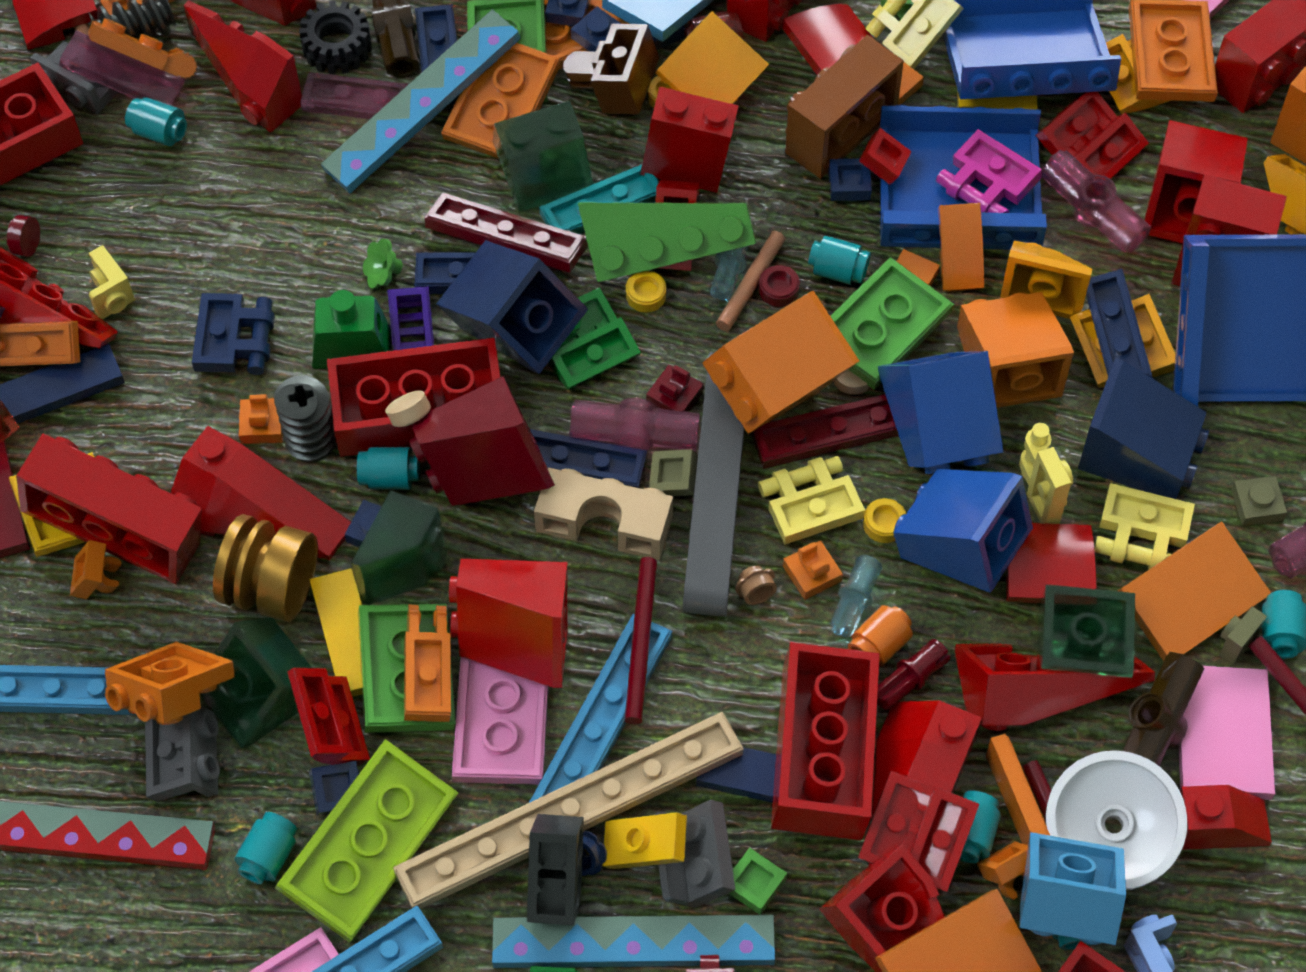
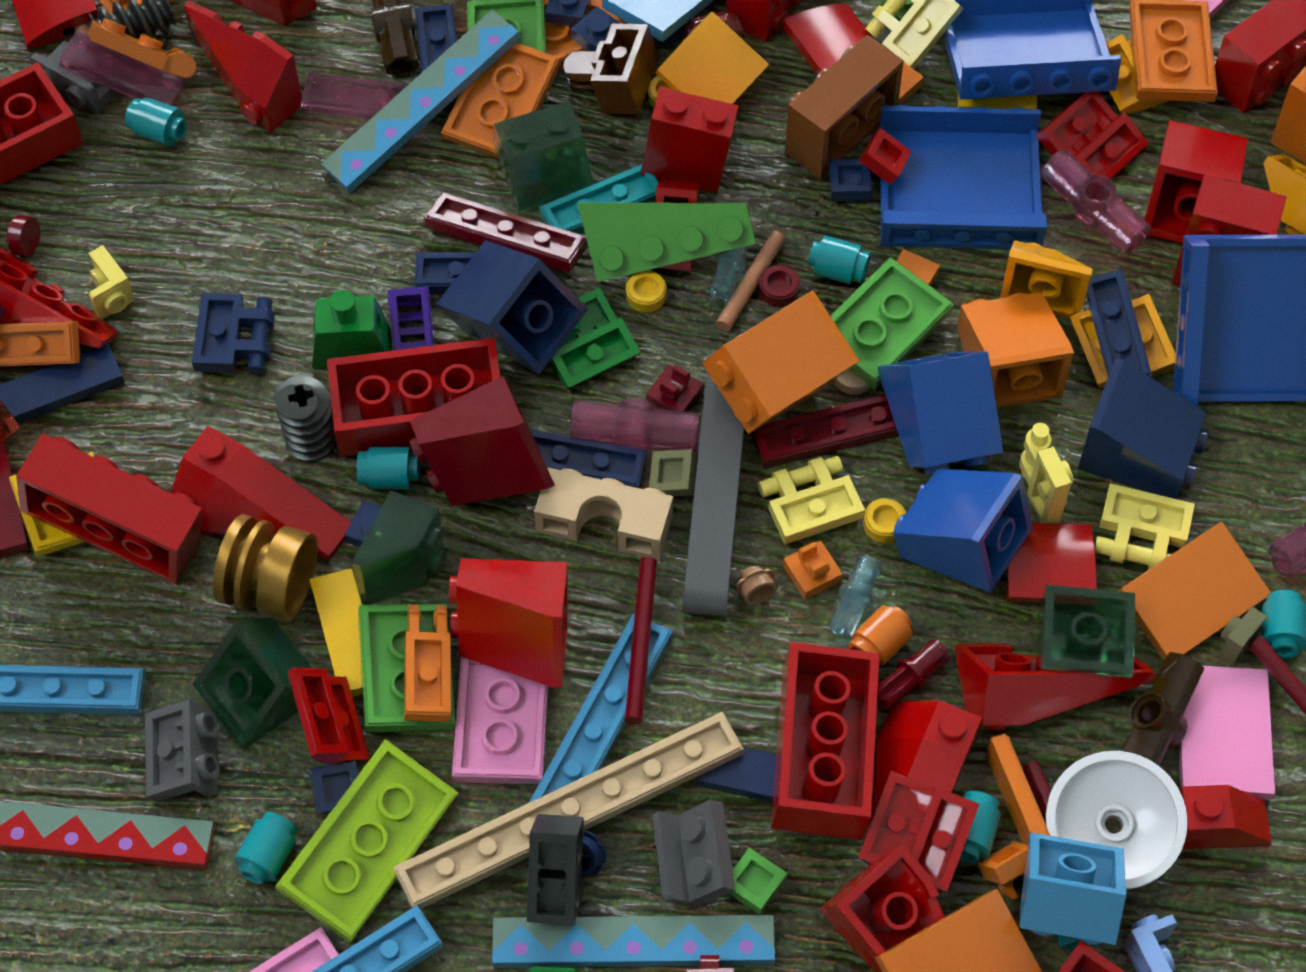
orange tile [70,540,121,599] -> none
orange plate [105,642,235,725] -> none
orange tile [239,394,283,444] -> none
black tyre [299,1,372,75] -> none
bright green plant [363,238,403,289] -> none
tan tile [385,391,431,427] -> none
yellow plate [602,812,687,869] -> none
dark pink plate [936,129,1042,213] -> none
orange slope [938,203,984,292] -> none
olive plate [1231,476,1287,526] -> none

